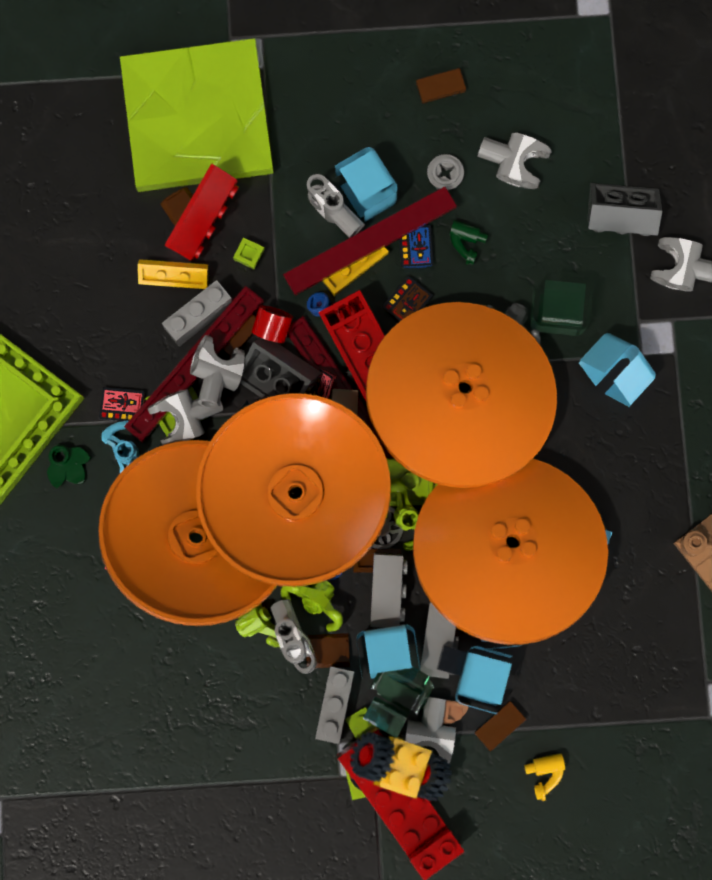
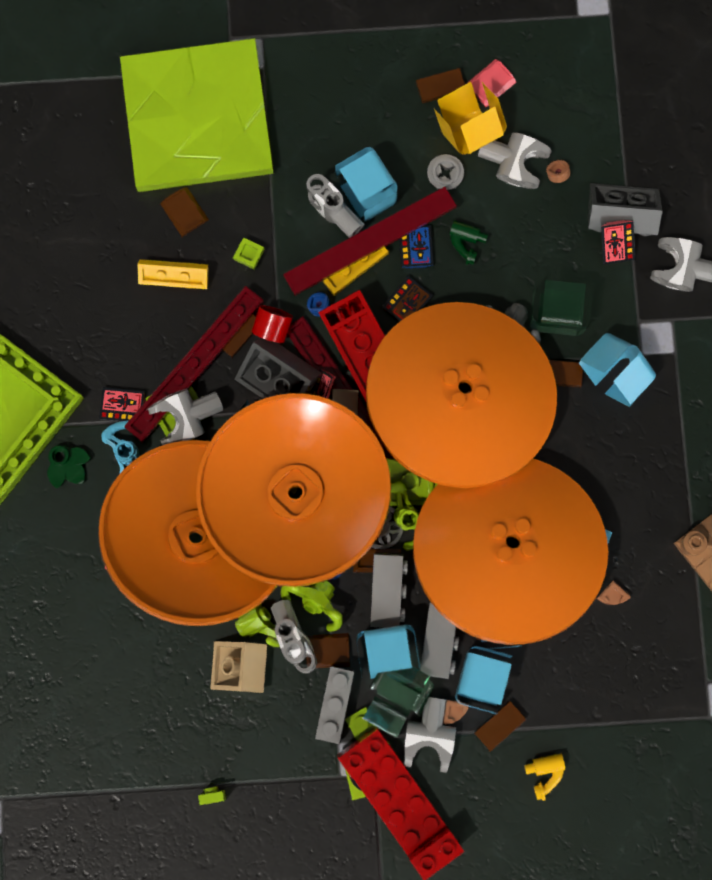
light grey brick [162,280,232,347] -> none
red slope [164,163,239,261] -> none
light grey connector [190,335,245,409] -> none
plate [350,732,452,801] -> none
black tile [437,646,467,676] -> none
none -> lime plate [198,786,226,805]
none -> tan slope [210,641,267,693]
none -> yellow piece [434,82,507,154]
none -> coral piece [465,59,516,107]
none -> nougat tile [546,160,571,183]
none -> reddish brown tile [549,360,583,388]
none -> nougat tile [596,581,631,605]
none -> piece [601,220,635,265]

